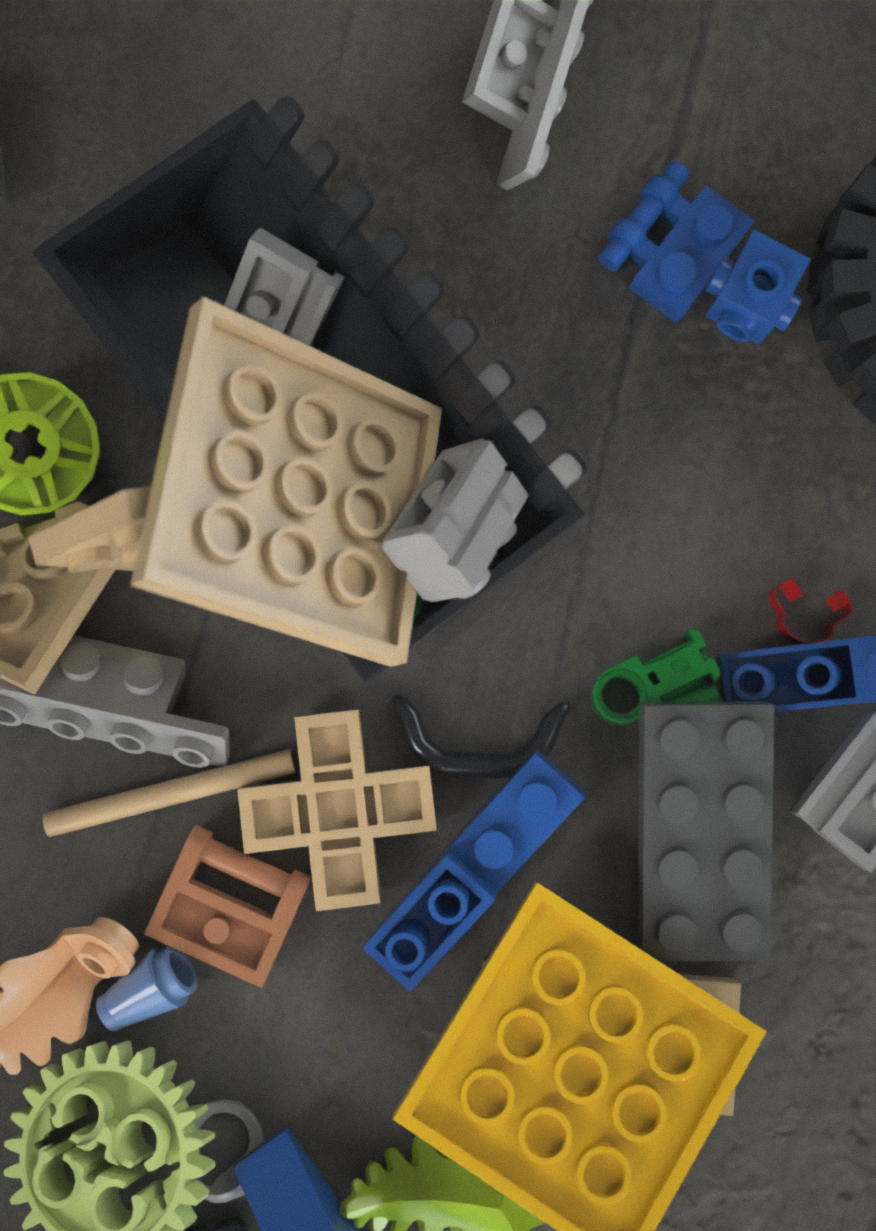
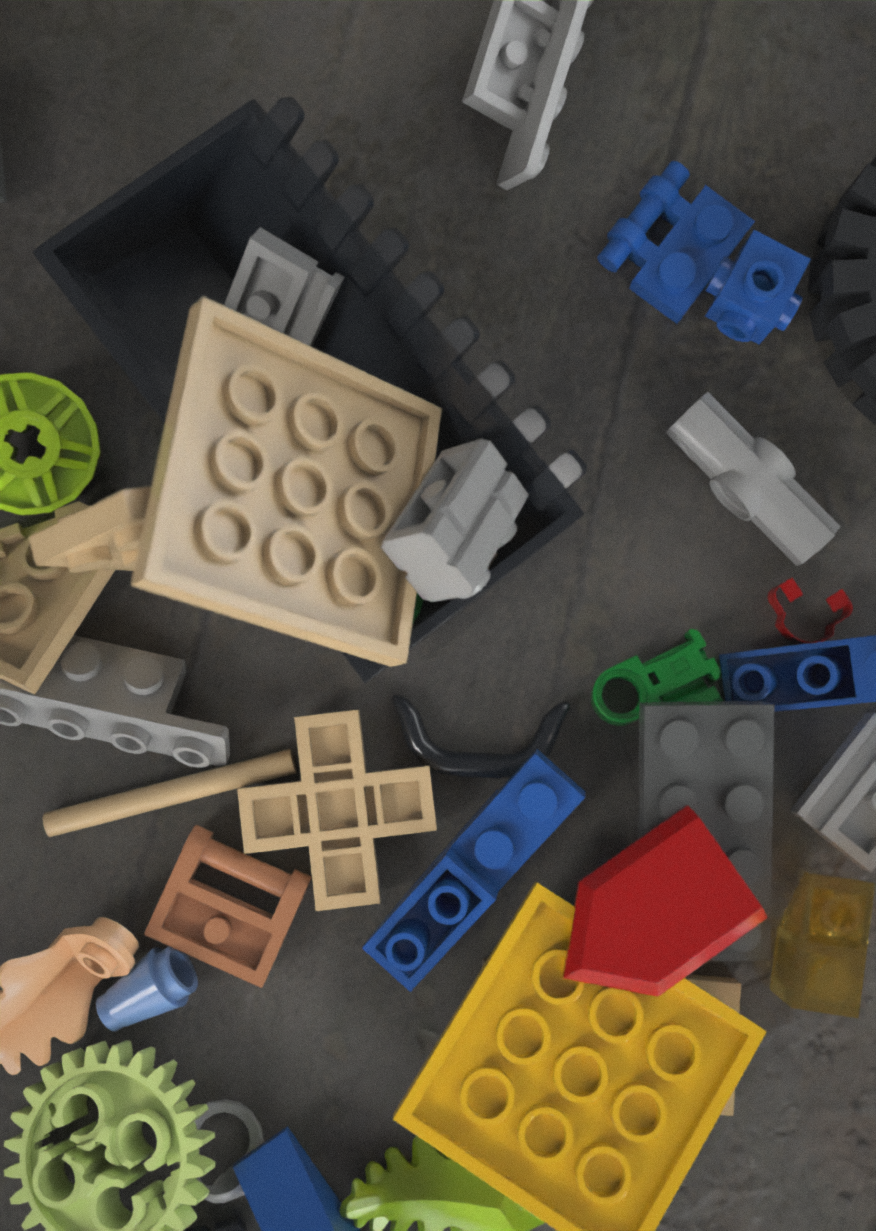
none -> red tile [562,805,767,997]
none -> light grey piece [666,392,841,566]
none -> clear yellow slope [770,871,875,1019]

